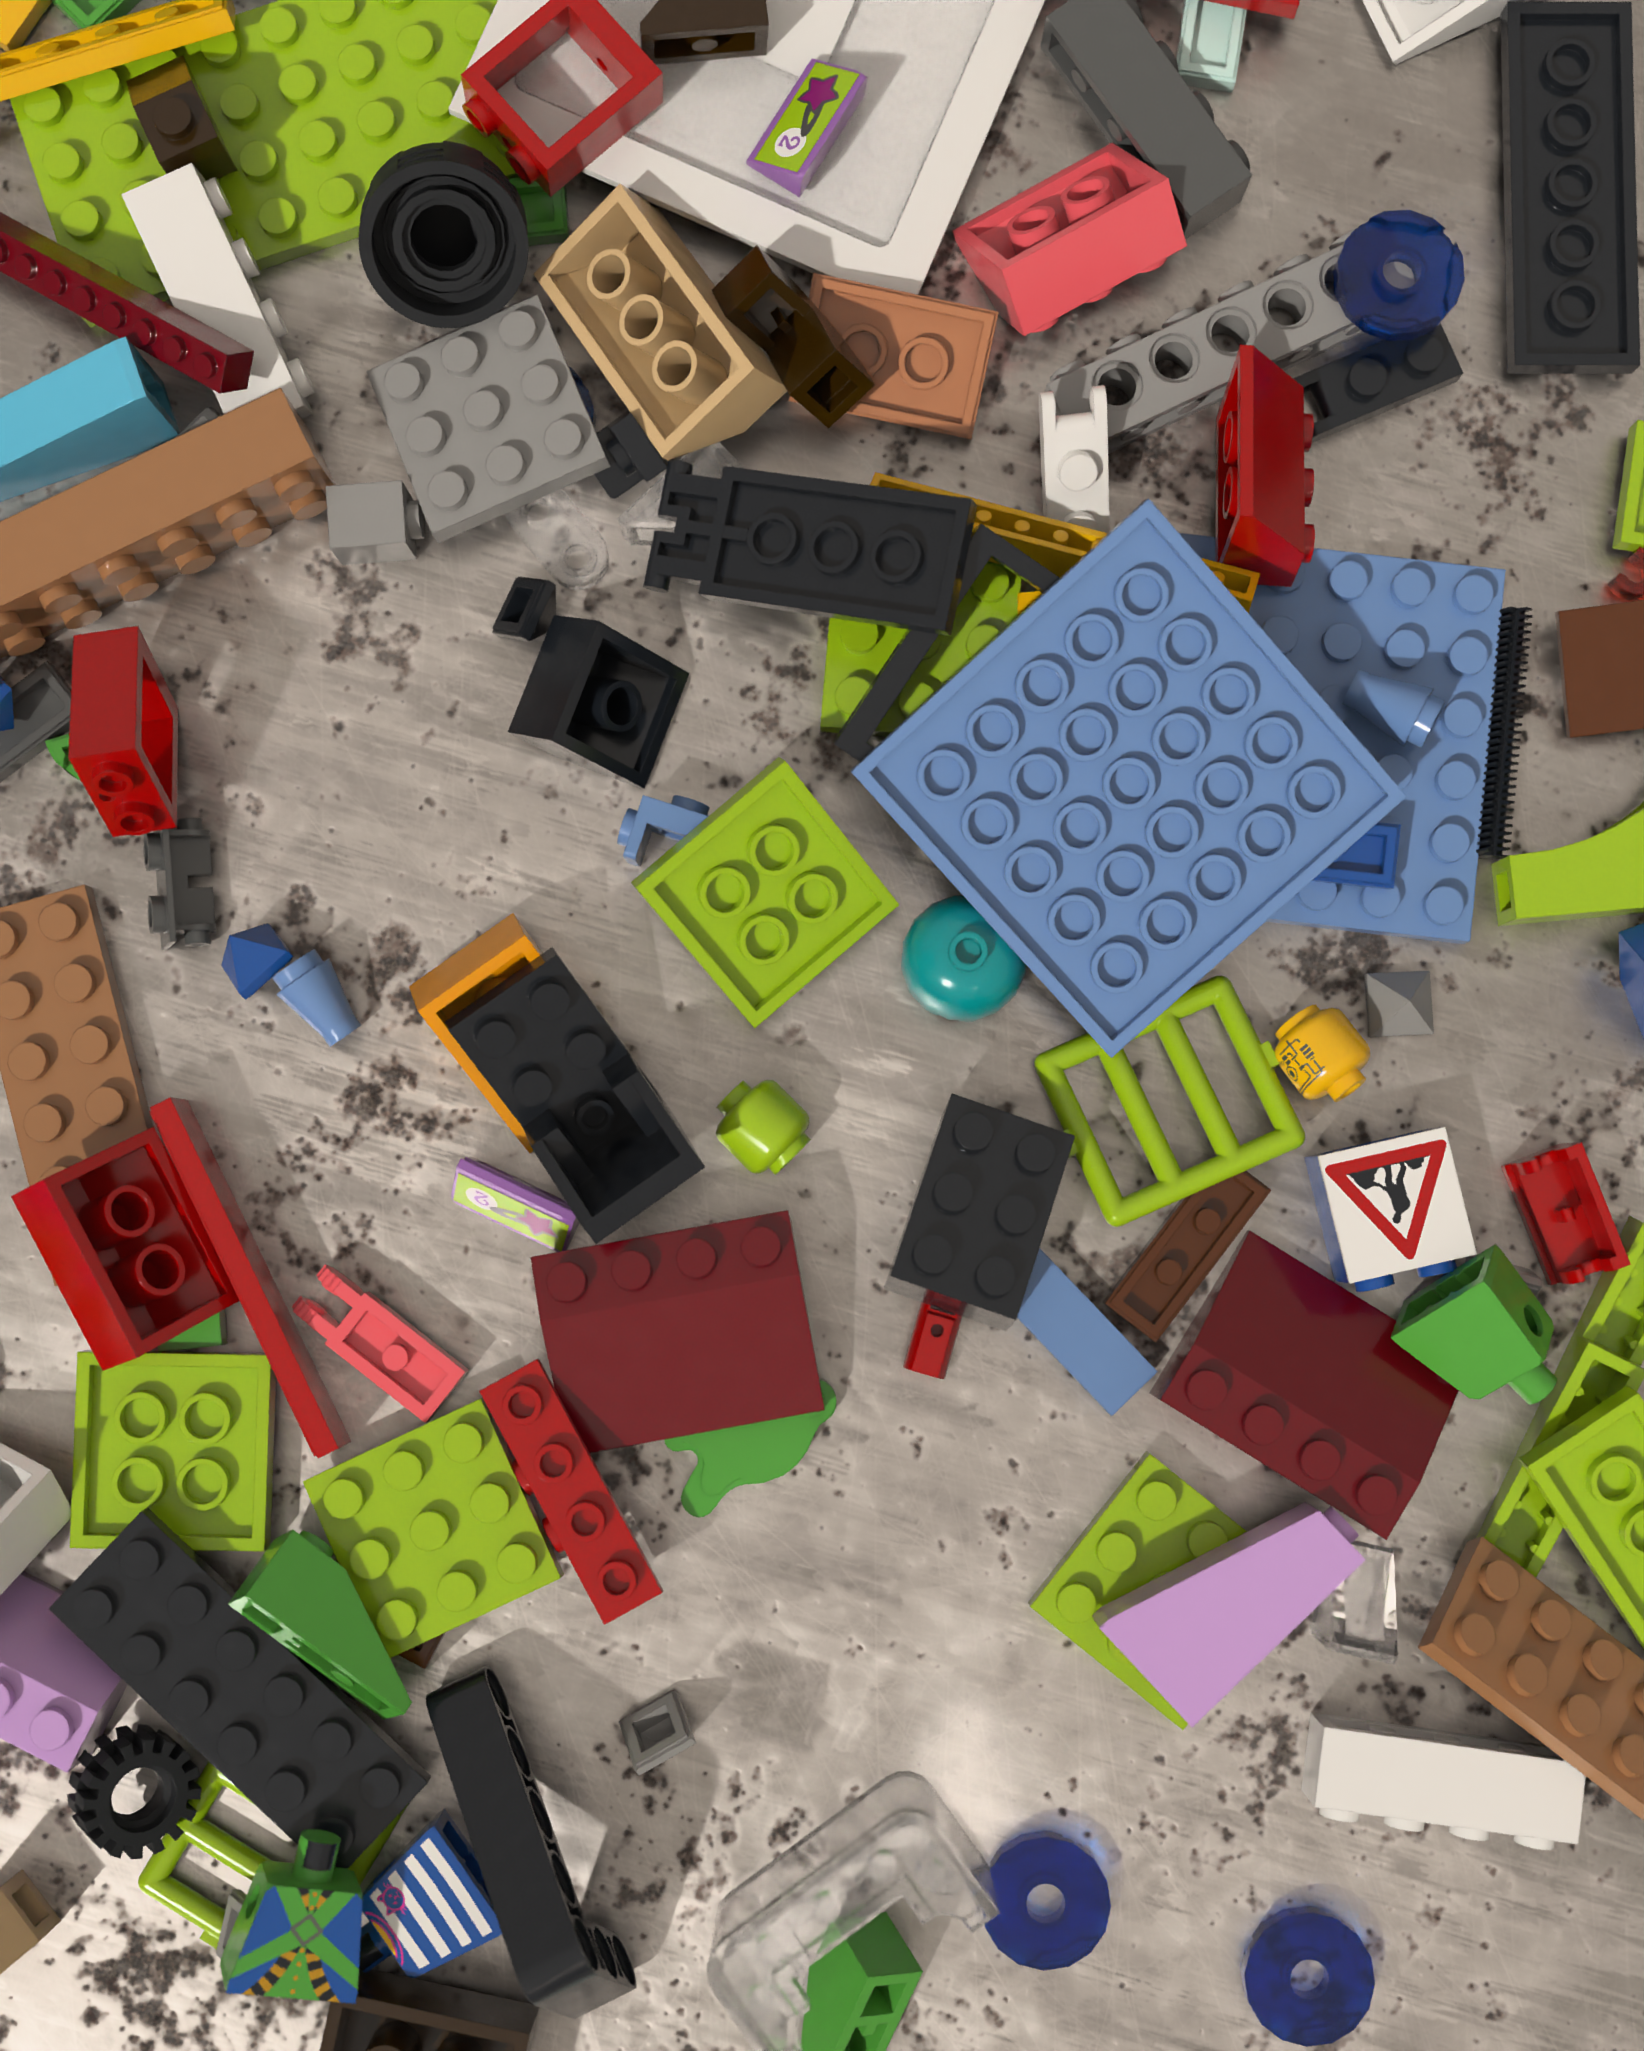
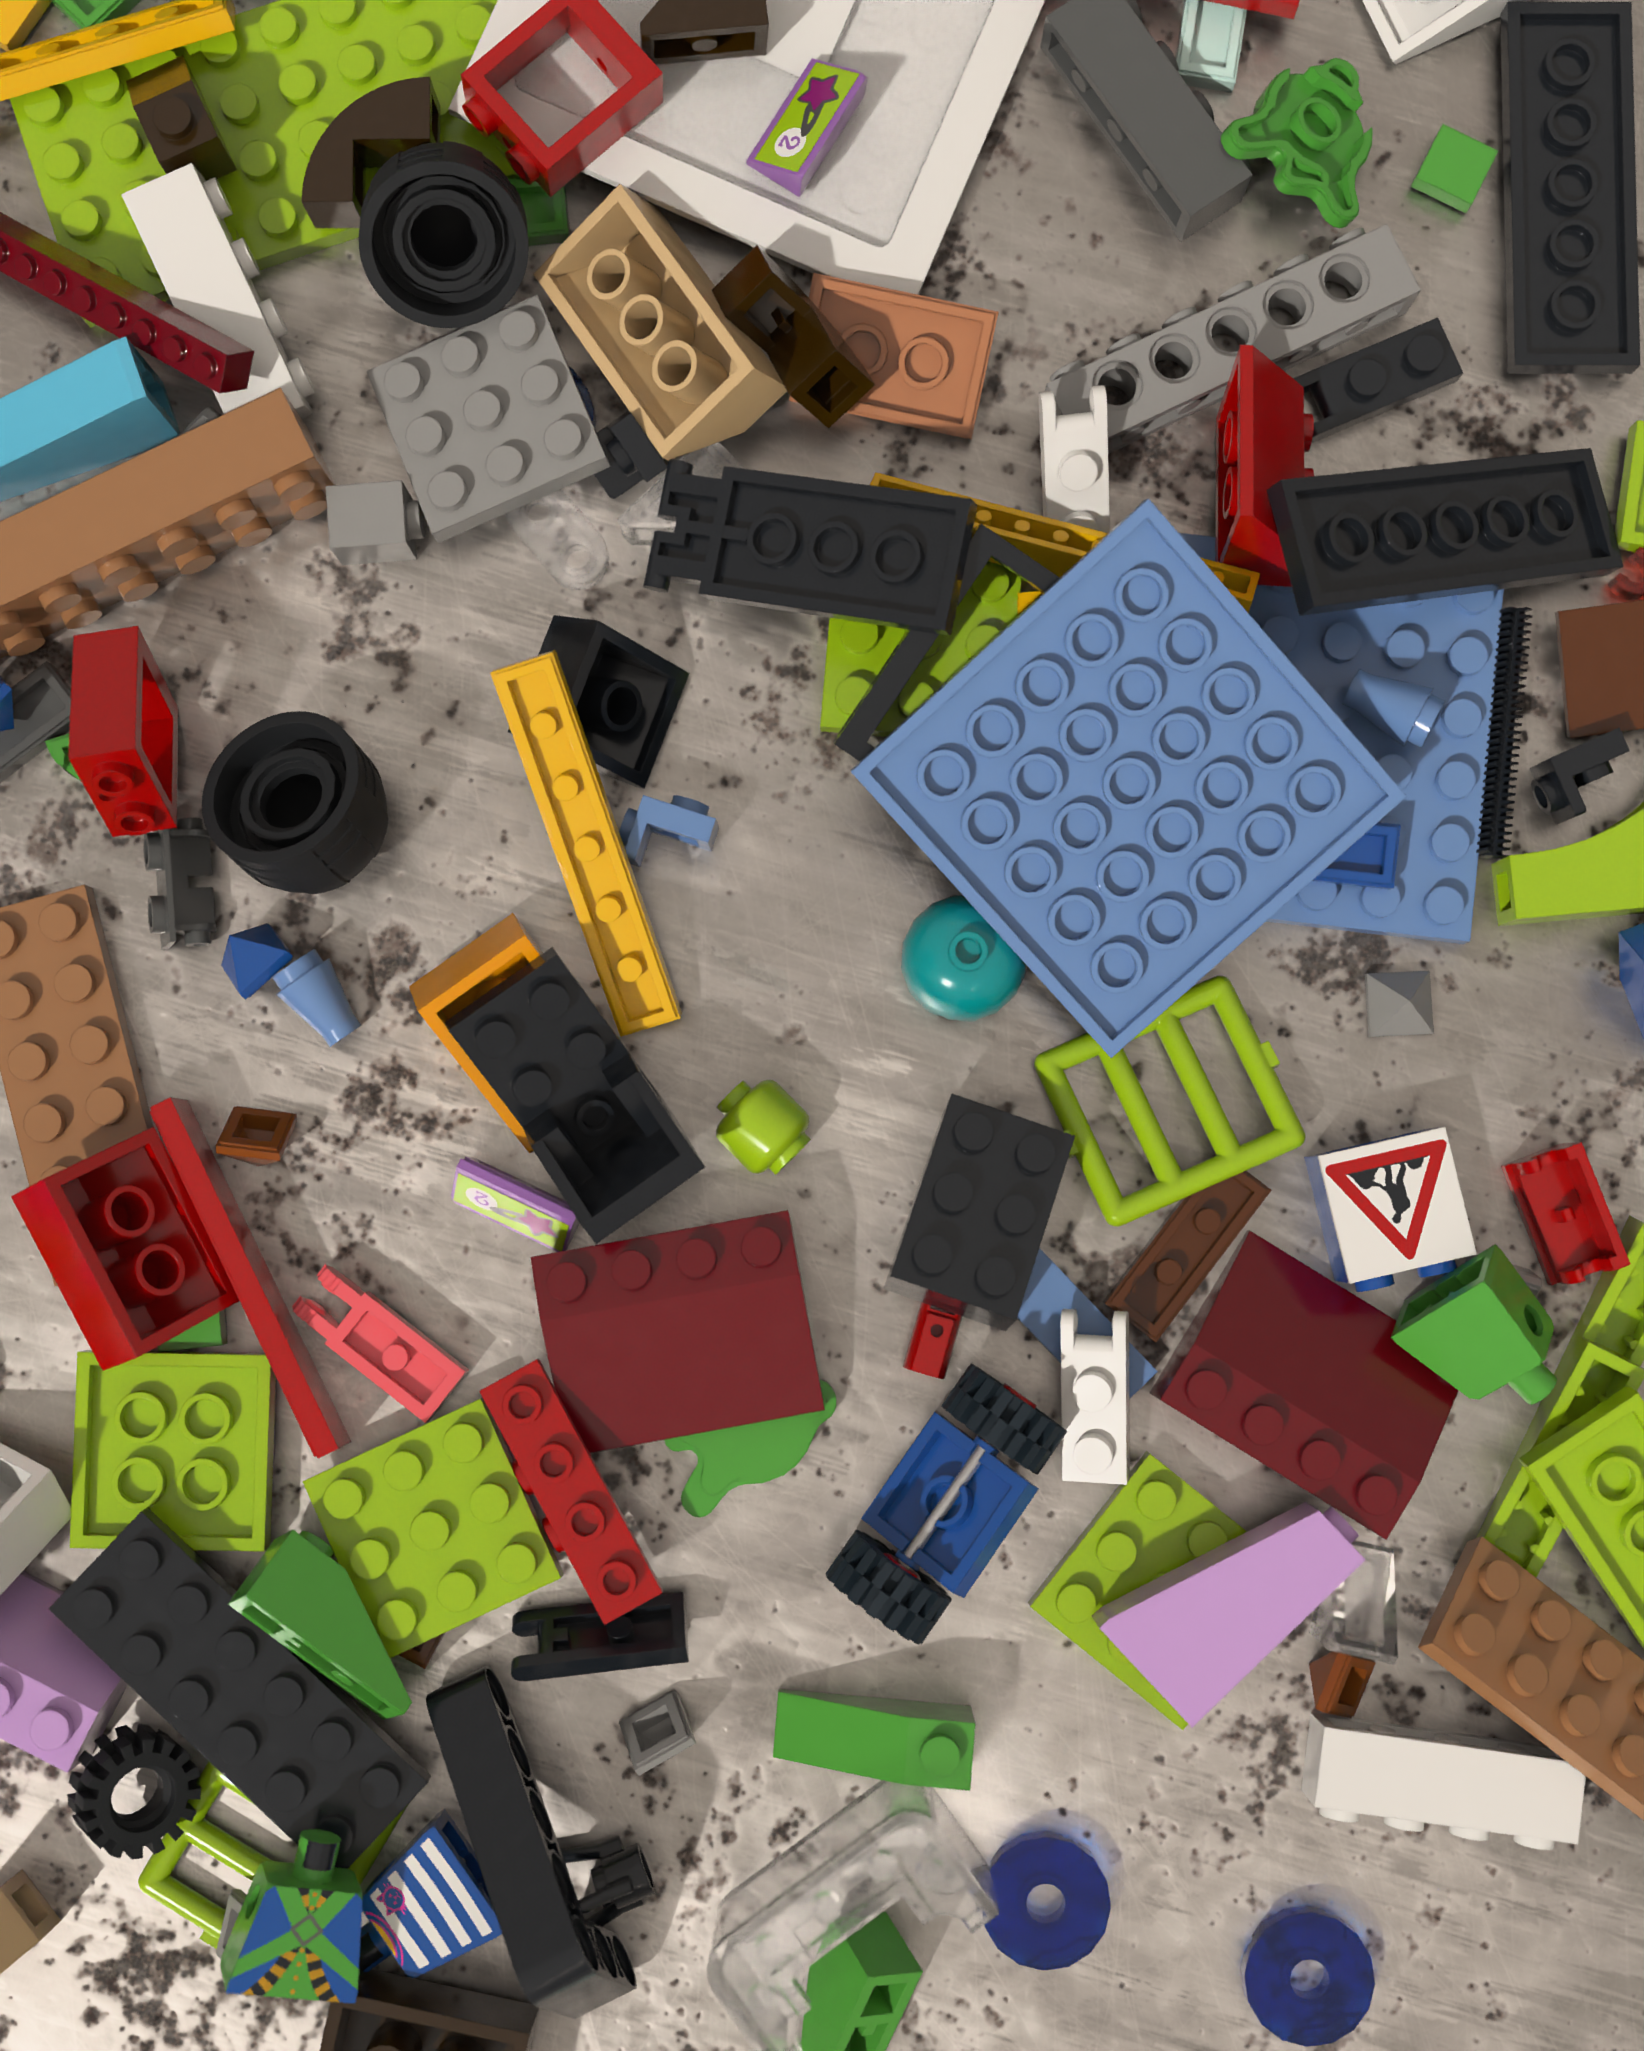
black slope [492,577,556,641] -> none
lime plate [631,757,899,1028] -> none
coral slope [952,143,1187,336] -> none
yellow head [1274,1004,1370,1102] -> none
clear blue tile [1333,210,1465,341] -> none
none -> black piece [202,711,388,894]
none -> dark orange slope [216,1106,297,1167]
none -> dark brown brick [301,77,440,228]
none -> yellow tile [490,650,682,1037]
none -> black hinge [511,1592,689,1681]
none -> black plant [560,1836,656,1927]
none -> bright green slope [773,1689,976,1791]
none -> plate [825,1363,1068,1644]
none -> white hinge [1060,1308,1130,1485]
none -> bright green tile [1221,58,1373,228]
none -> black plate [1267,448,1624,616]
none -> dark orange slope [1309,1647,1376,1718]
none -> bright green tile [1411,124,1498,213]
none -> black bracket [1530,728,1630,824]

